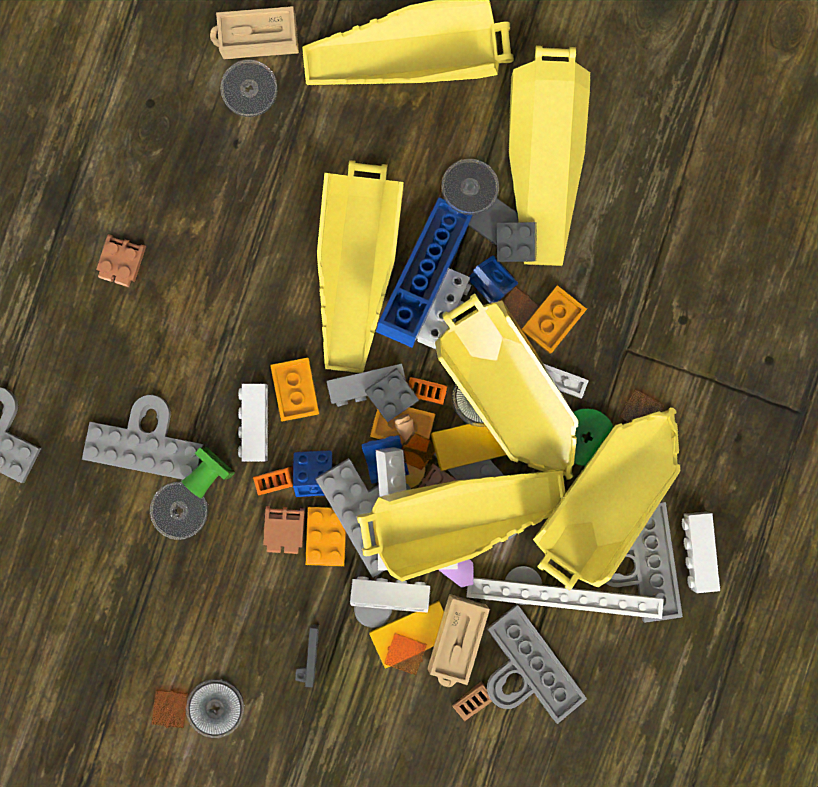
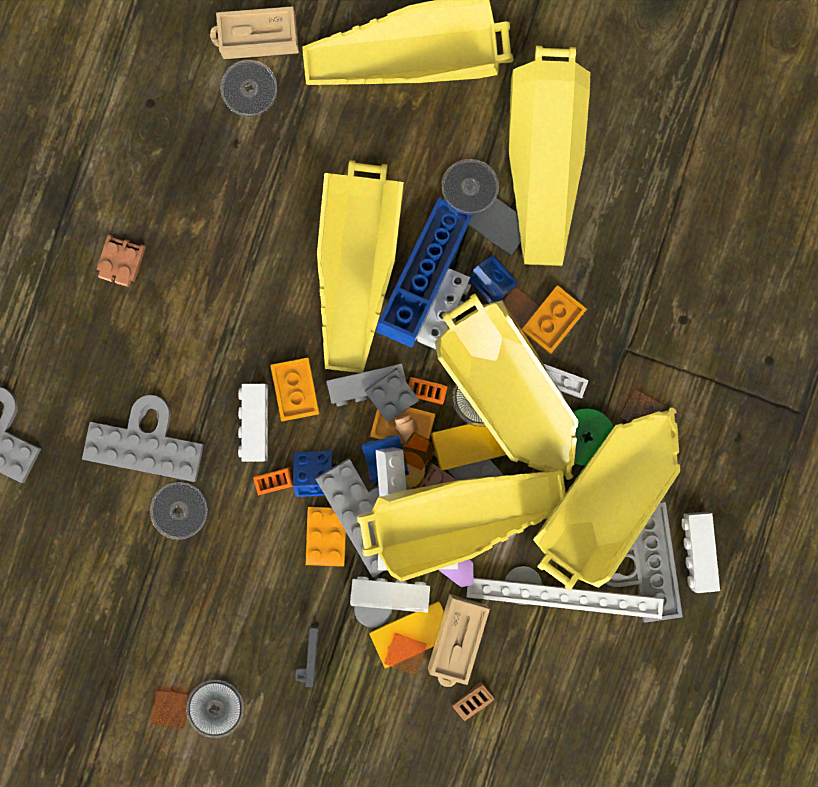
bright green plant [181,447,235,498] -> none
nougat plate [263,506,305,554] -> none
light grey plate [486,605,587,724] -> none
dark grey plate [497,222,537,262] -> none

